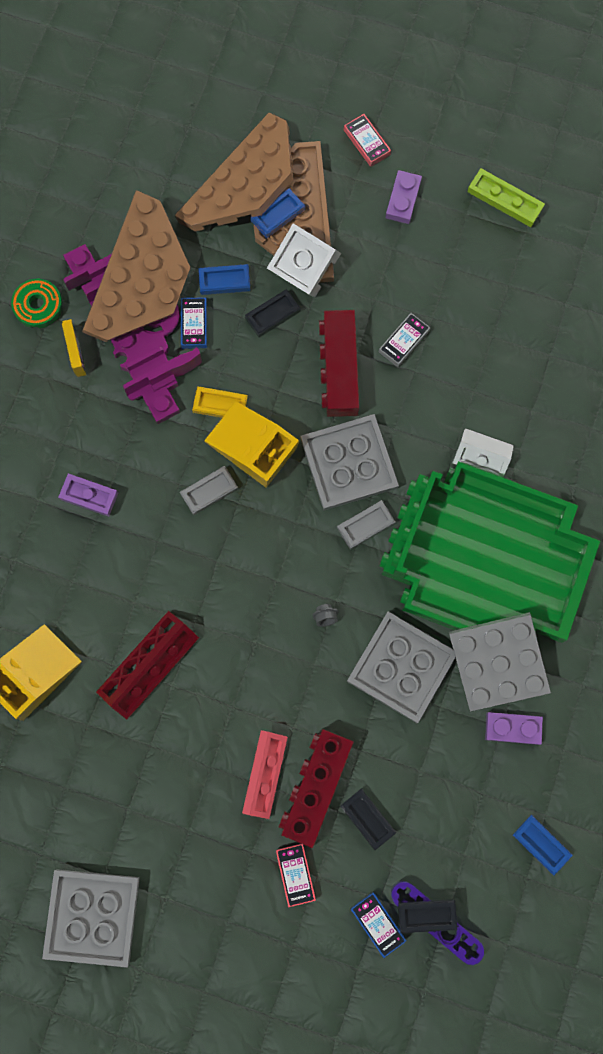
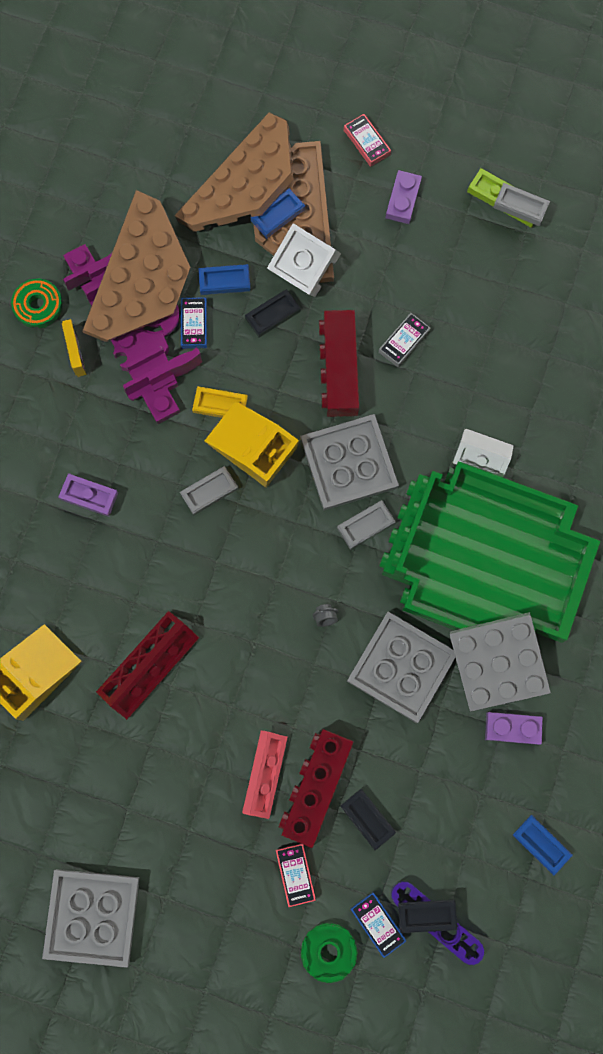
none -> green tile [301,922,357,983]
none -> light grey tile [493,183,550,226]

